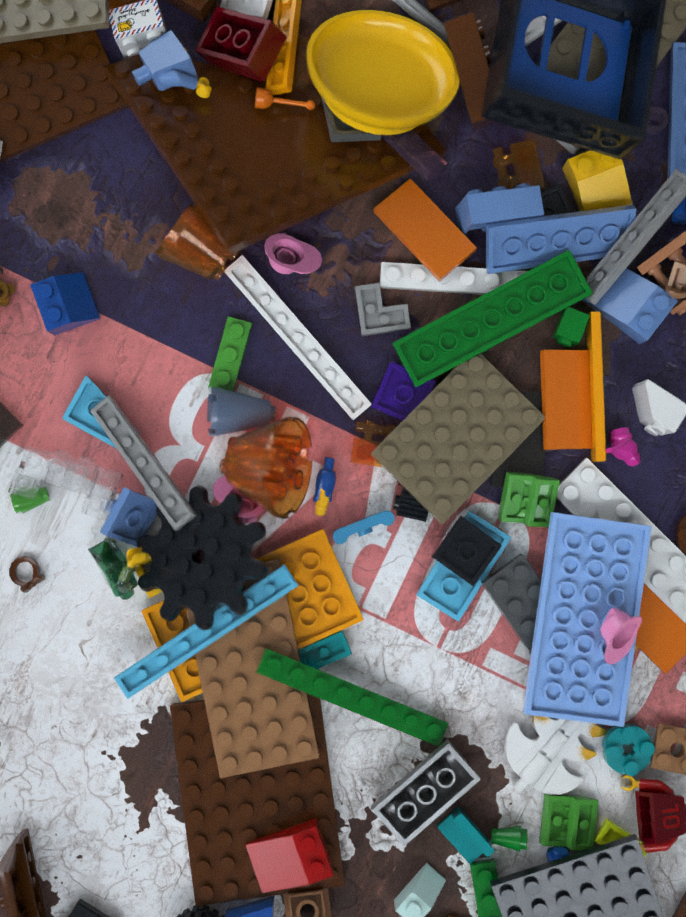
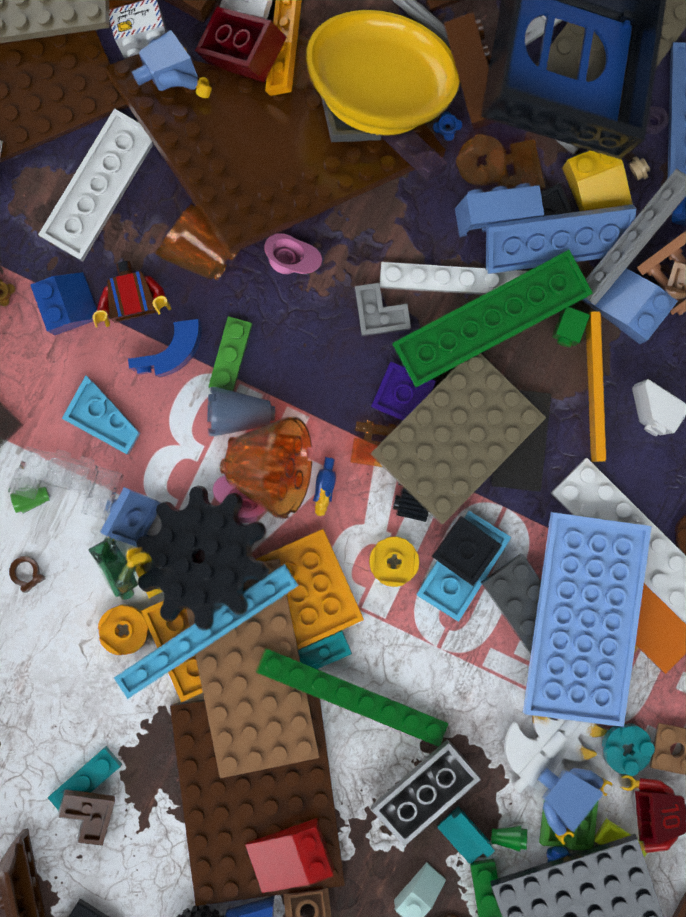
light grey tile [90,395,197,531] -> none
white plate [224,255,372,420] -> none
orange hinge [255,87,315,110] -> none
dark azure plate [333,510,395,544] -> none
orange tile [373,178,477,282] -> none
bright green slope [498,472,560,527] -> none
orange tile [540,350,592,450] -> none
bright pink piece [600,608,642,664] -> none
dark pink animal [606,427,641,466] -> none
none -> white plate [38,108,154,261]
none -> teal plate [48,746,122,811]
none -> reddish brown plate [58,789,115,846]
none -> torso [92,261,171,328]
none -> light orange plate [98,604,149,655]
none -> blue arch [128,319,202,378]
none -> yellow plate [369,536,419,587]
none -> blue plate [433,112,462,141]
none -> clear orange plate [456,134,507,186]
none -> medium blue torso [538,768,612,845]
none -> tan plate [628,156,650,181]

